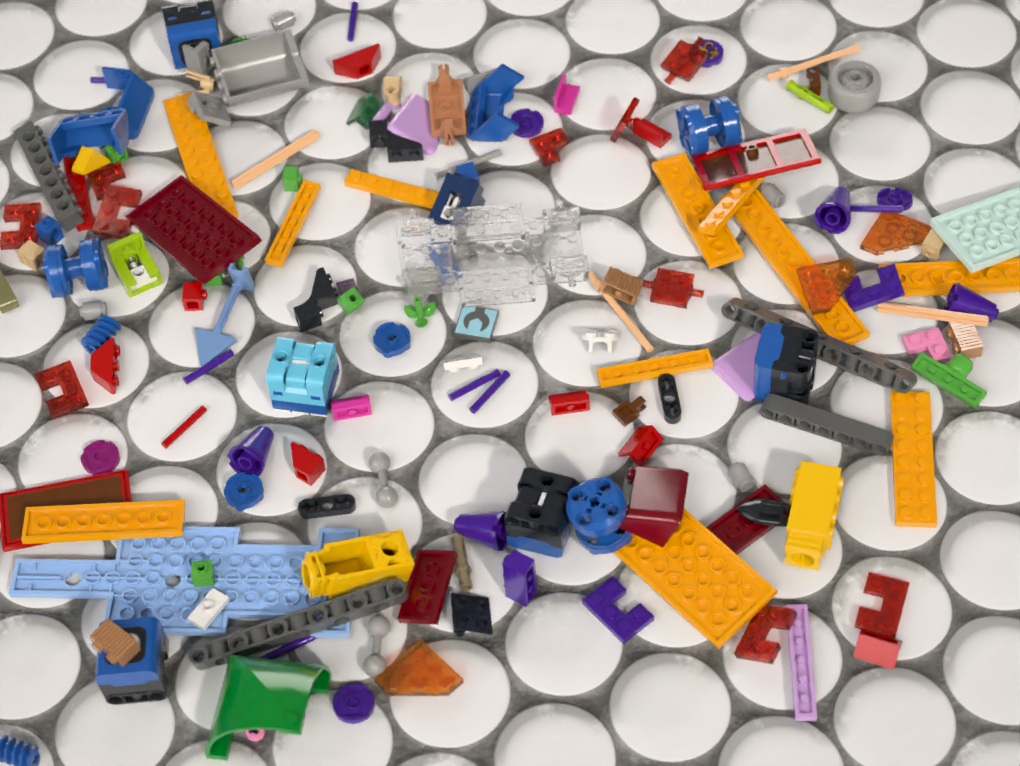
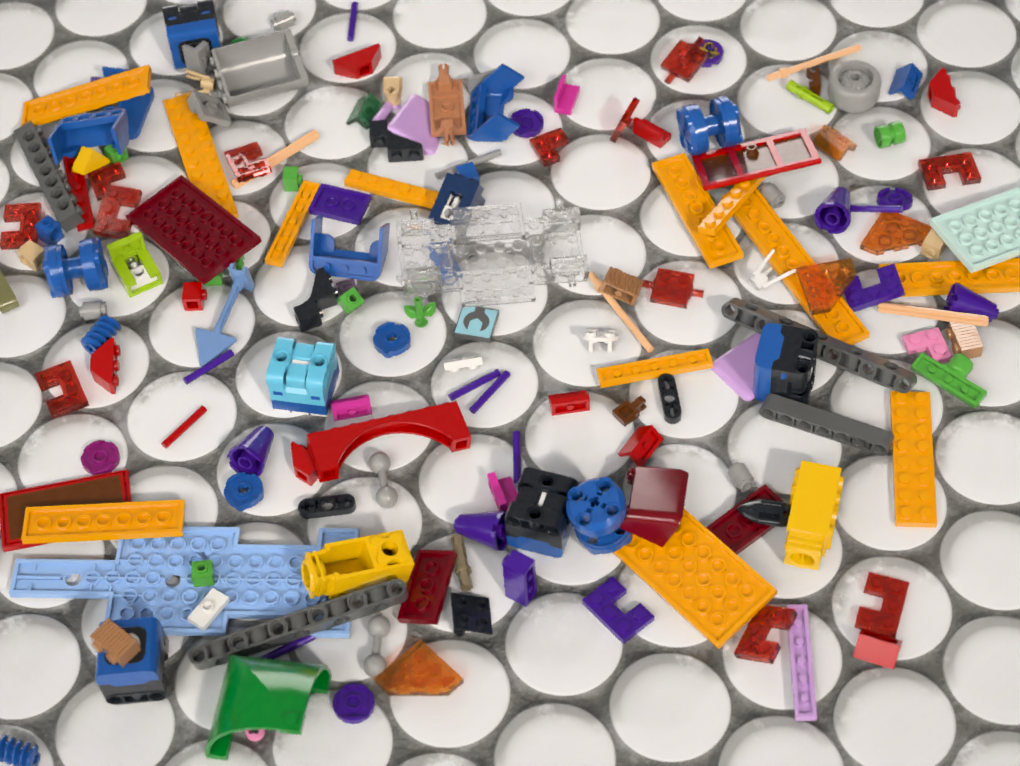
none -> light orange plate [21,64,152,126]
none -> clear red plate [224,142,272,183]
none -> red arch [307,401,471,483]
none -> dark purple plate [308,183,372,225]
none -> windscreen [309,215,390,281]
none -> dark pink panel [487,472,518,512]
none -> dark purple bar [513,431,521,484]
none -> white plant [748,249,797,291]
none -> clear orange panel [813,125,858,161]
none -> bright green wheel [874,121,906,149]
none -> blue panel [888,63,923,100]
none -> clear red plate [918,152,981,191]
none -> red slope [927,68,960,118]

